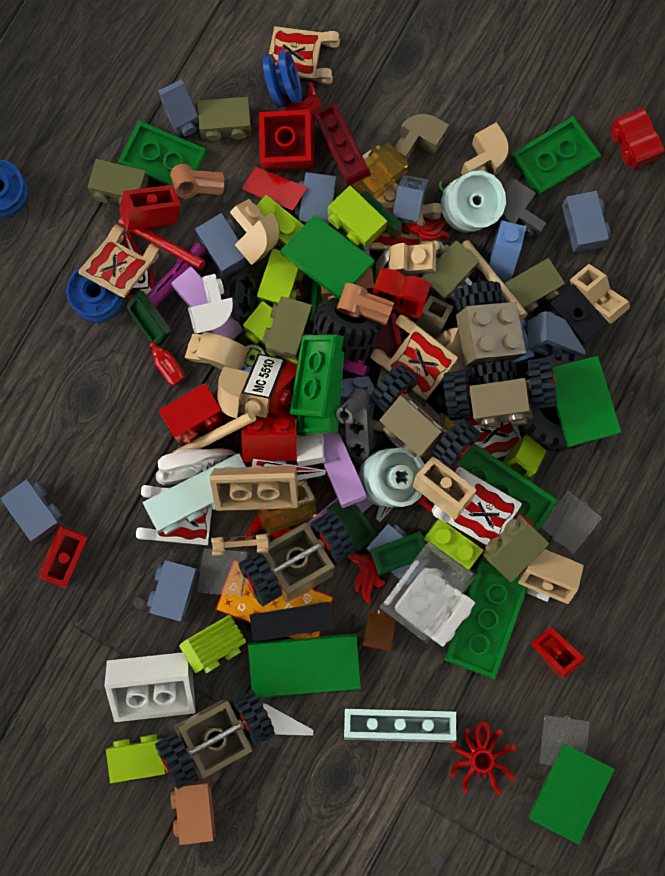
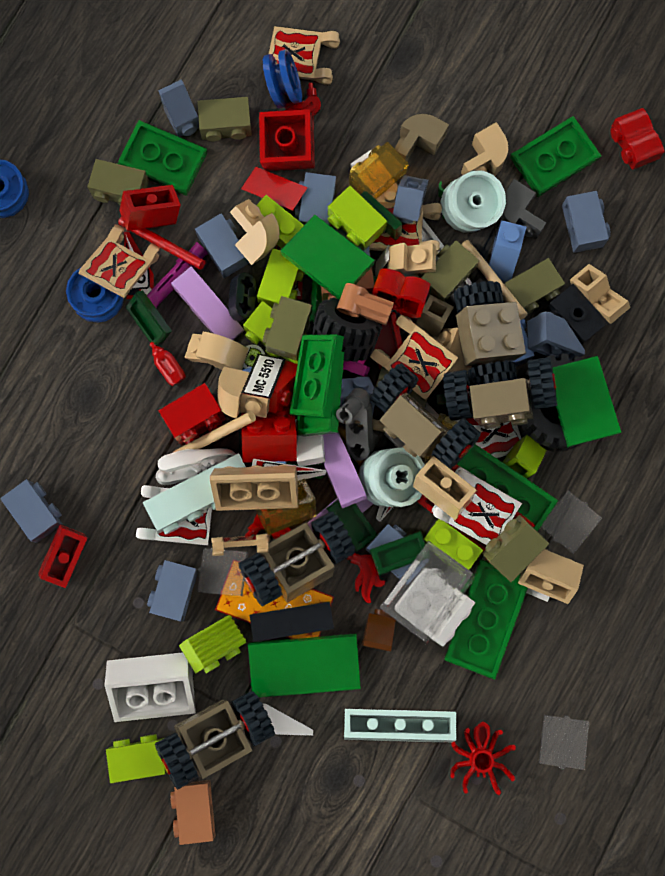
nougat piece [170,164,224,199] -> none
white brick [188,274,233,333] -> none
dark red tile [313,103,371,186] -> none
red piece [404,219,449,241] -> none
green tile [528,742,615,844] -> none
red slope [531,627,586,678] -> none

